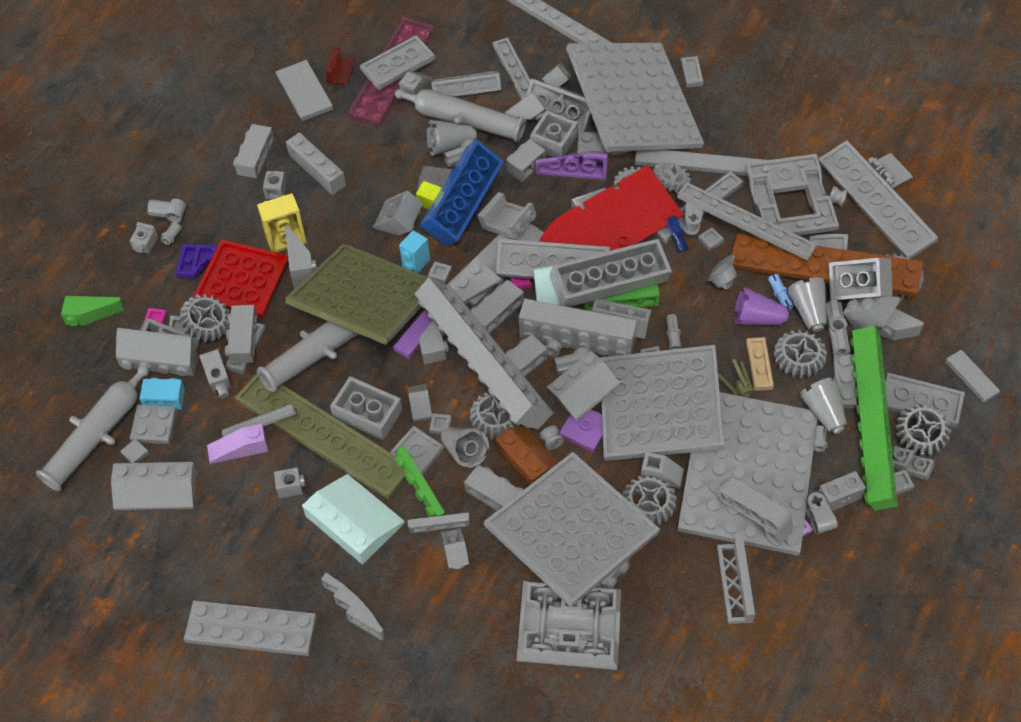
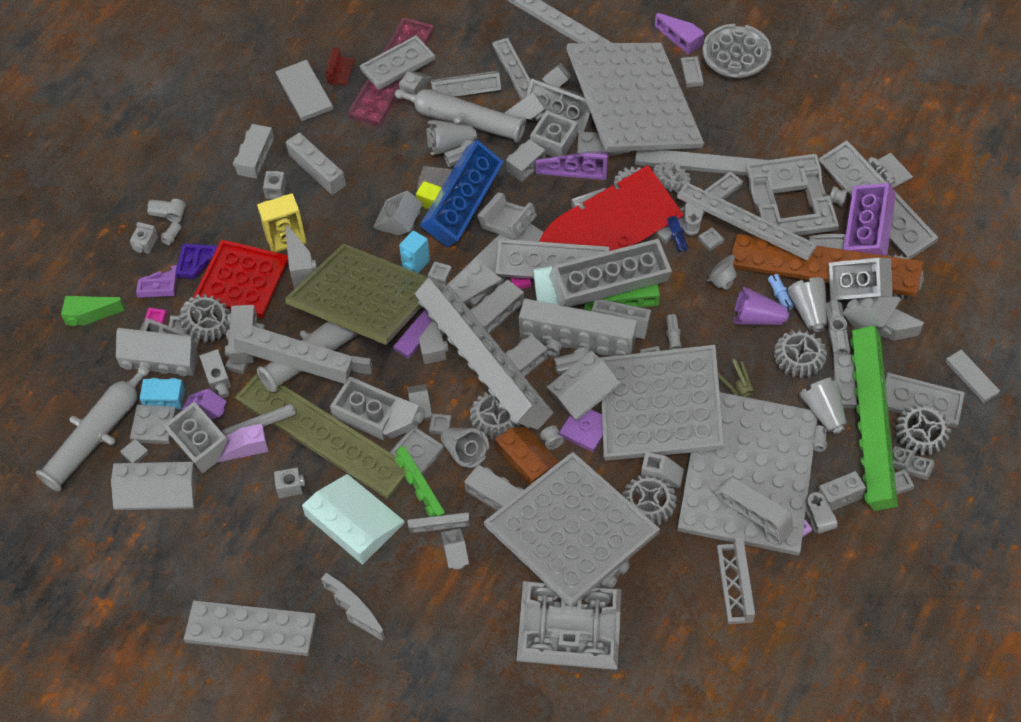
tan tile [746,337,774,391] -> none
none -> medium lavender wing [136,265,177,298]
none -> light grey slope [163,401,228,474]
none -> medium lavender slope [181,389,227,420]
none -> light grey brick [234,322,352,384]
none -> light grey tile [352,356,373,374]
none -> light grey slope [383,397,425,439]
none -> medium lavender slope [655,13,704,55]
none -> light grey brick [703,24,771,78]
none -> medium lavender brick [844,183,896,256]

